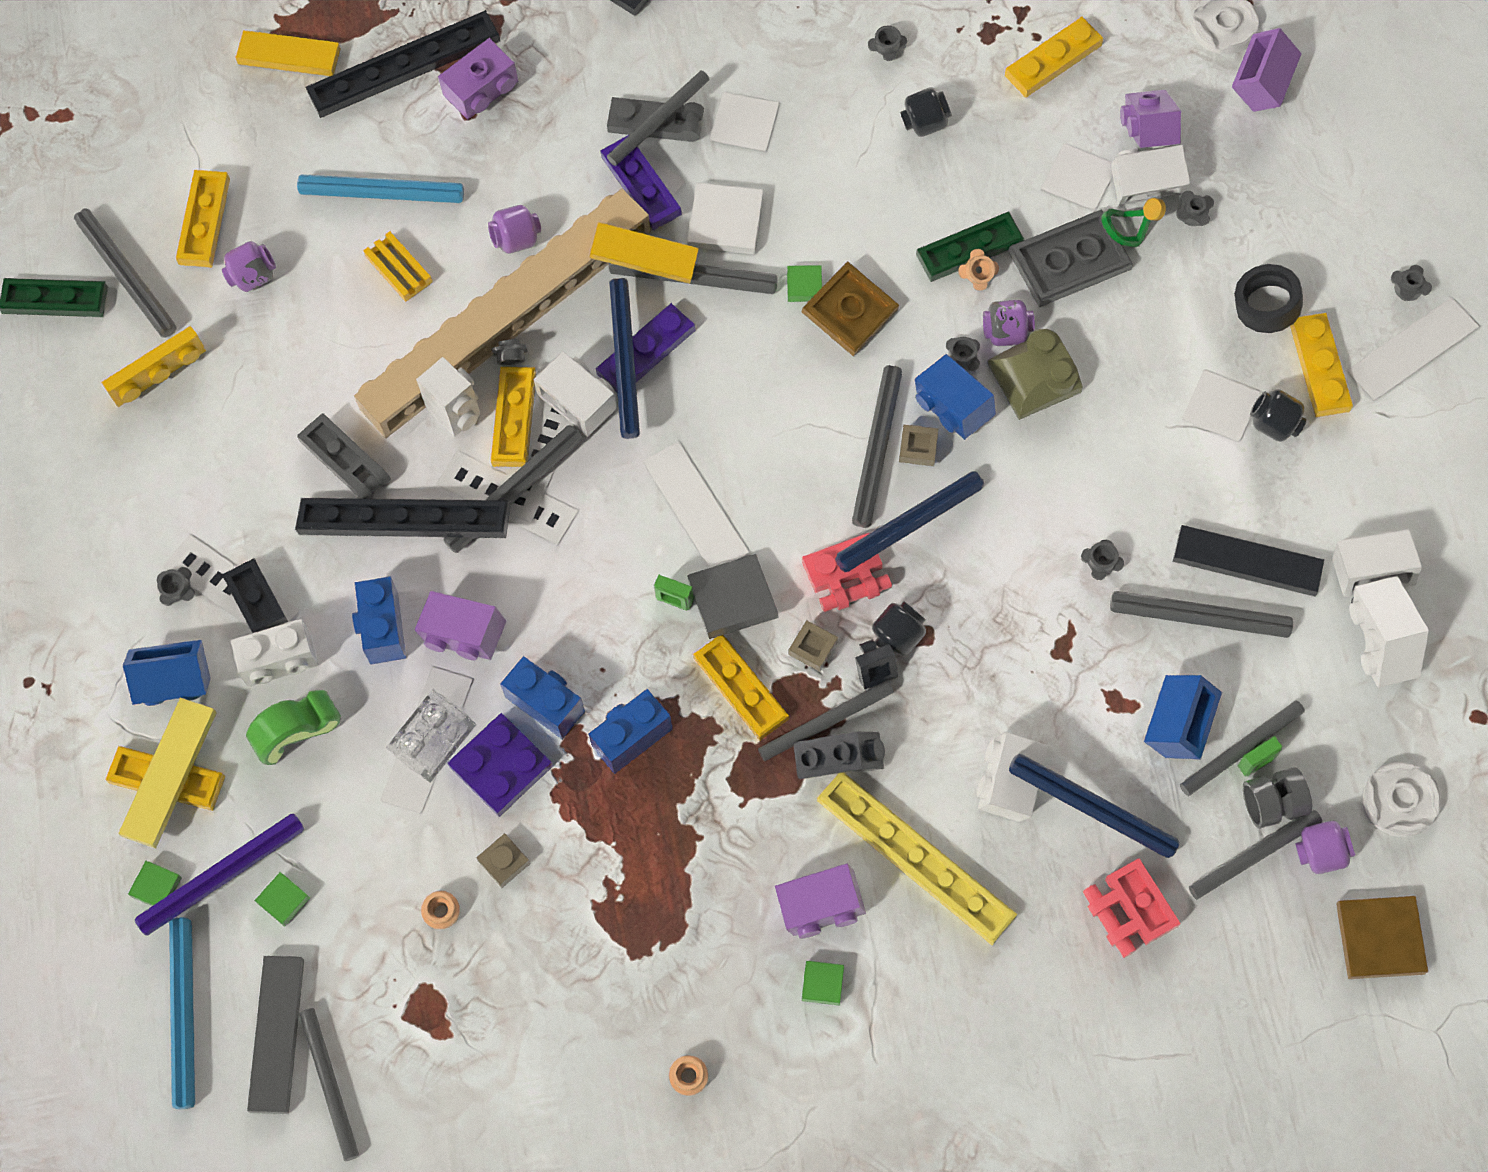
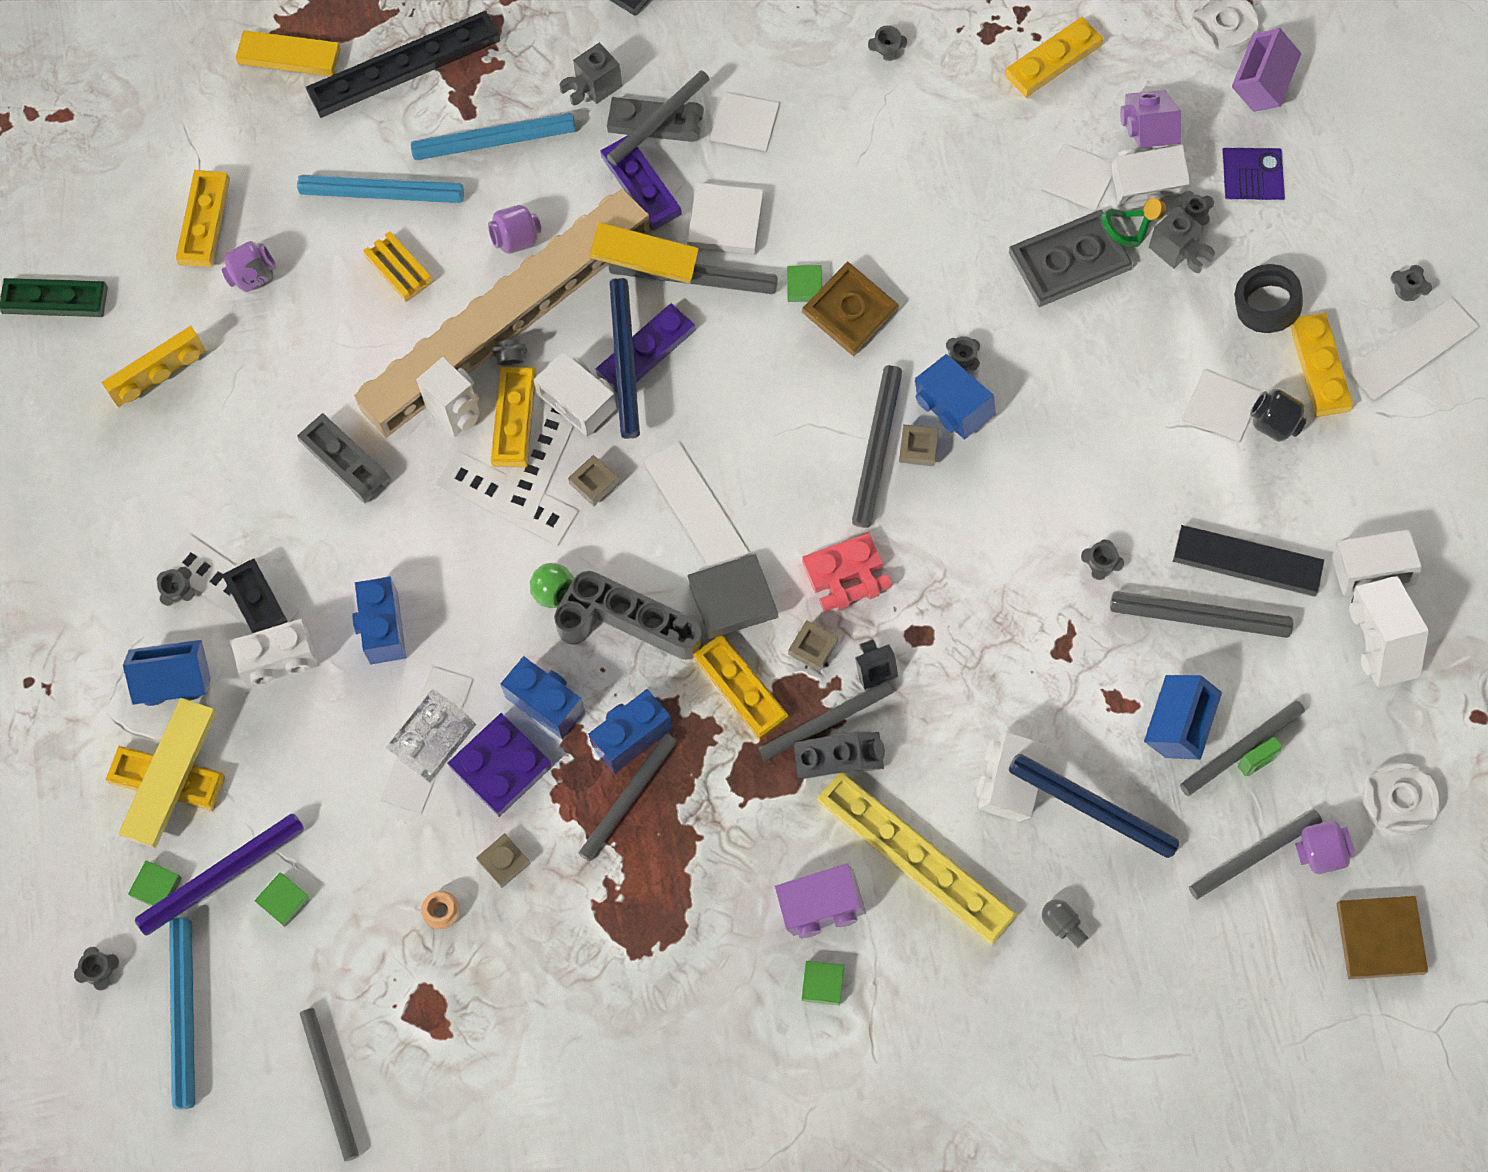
dark grey axle [74,208,177,338] -> none
bright green animal [246,690,341,765] -> none
dark grey tile [247,956,304,1114] -> none
black tile [295,498,511,538] -> none
medium lavender brick [415,591,506,661] -> none
medium lavender brick [438,38,519,120] -> none
dark grey axle [443,425,583,553] -> none
bright green tile [654,574,694,611] -> none
light nougat plate [669,1055,708,1096] -> none
dark blue axle [835,471,984,572] -> none
black head [872,602,926,656] -> none
black head [900,87,952,137] -> none
dark green tile [916,211,1024,282] -> none
light nougat plate [958,249,999,291] -> none
medium lavender head [983,300,1035,347] -> none
olive slope [987,329,1083,420] -> none
coral plate [1083,858,1181,958] -> none
dark grey wheel [1243,767,1312,829] -> none
none -> dark grey plate [74,947,119,991]
none -> dark azure axle [411,113,576,160]
none -> bright green piece [529,563,574,608]
none -> dark grey beam [554,571,703,660]
none -> dark grey brick [559,42,623,106]
none -> dark tan plate [568,455,619,506]
none -> dark grey bar [578,734,677,862]
none -> dark grey cylinder [1041,899,1089,948]
none -> dark grey brick [1149,206,1215,274]
none -> dark purple sticker [1222,148,1285,200]

